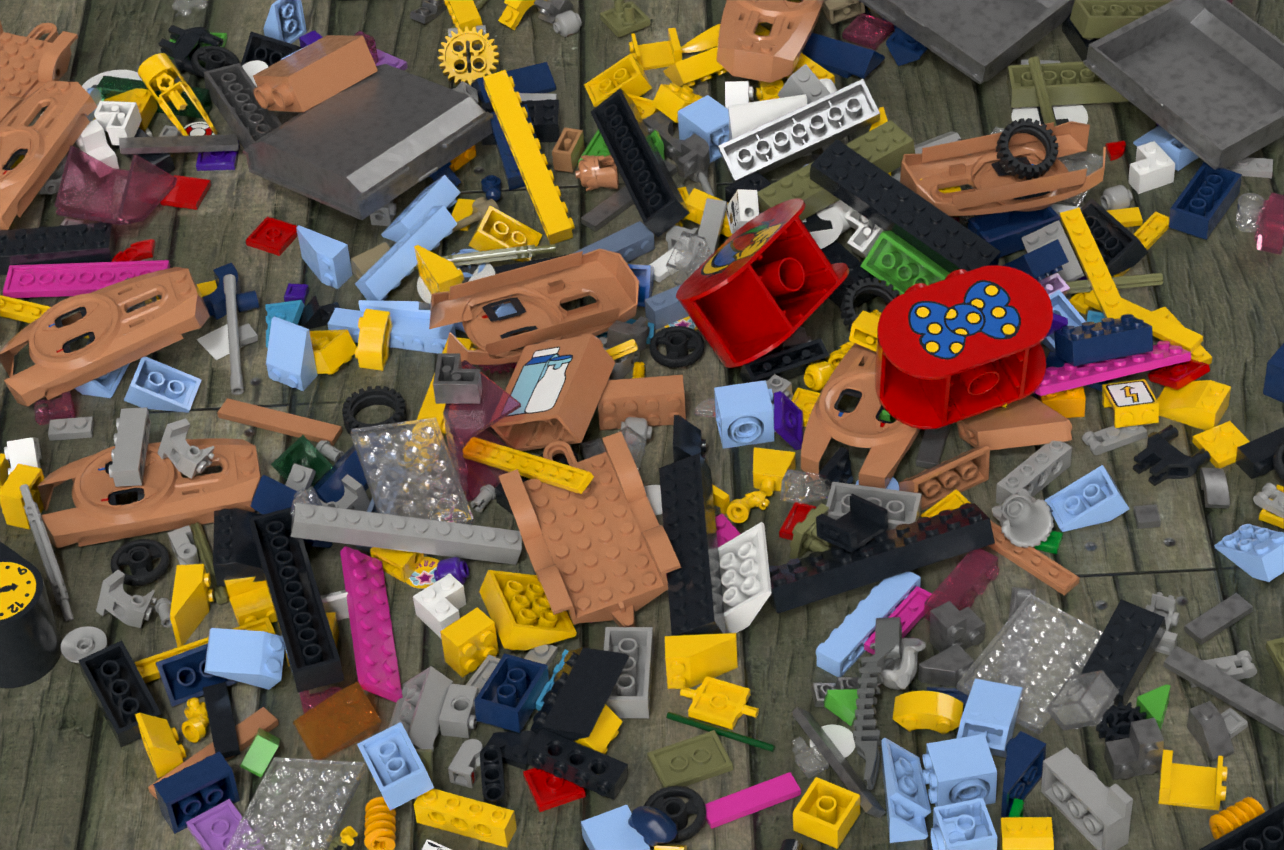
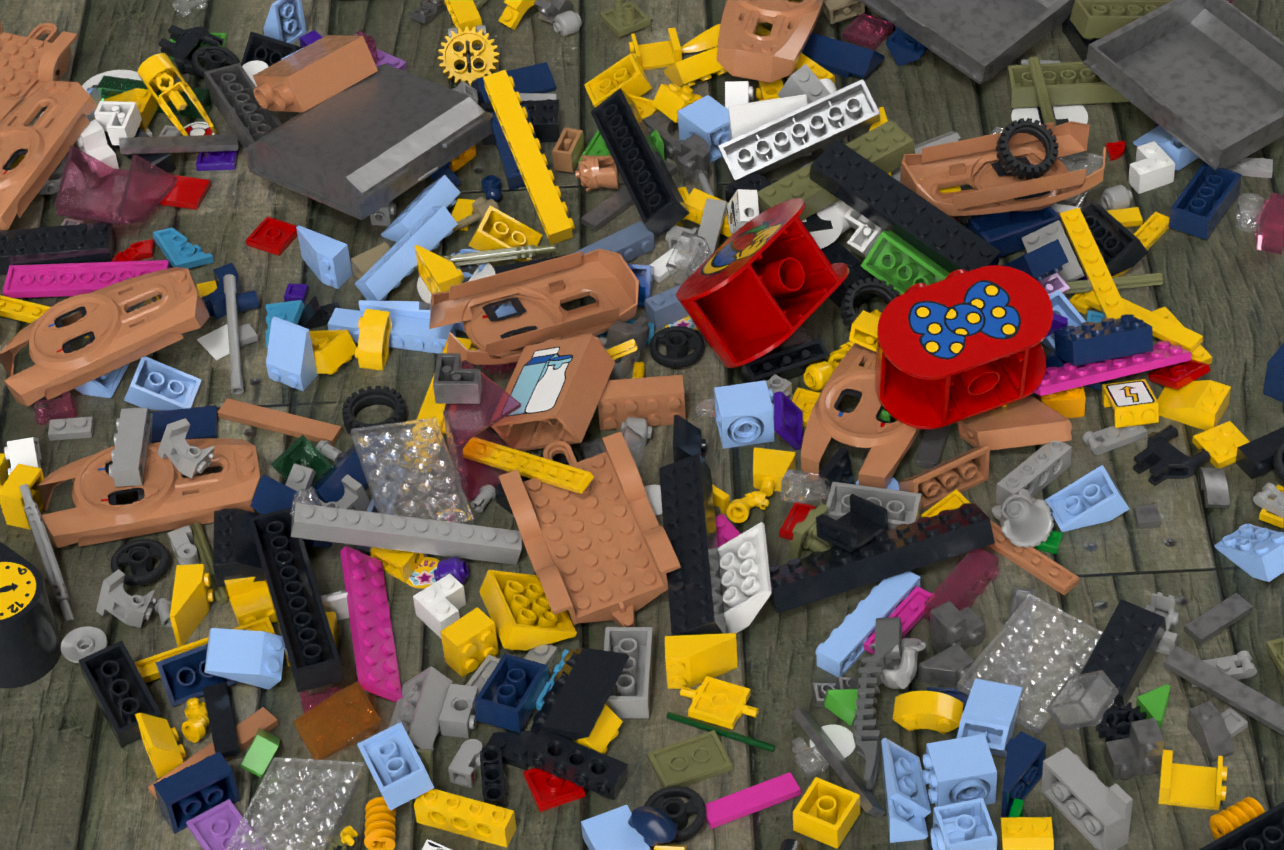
none -> dark blue tile [151,405,218,443]
none -> dark azure wing [153,228,214,269]

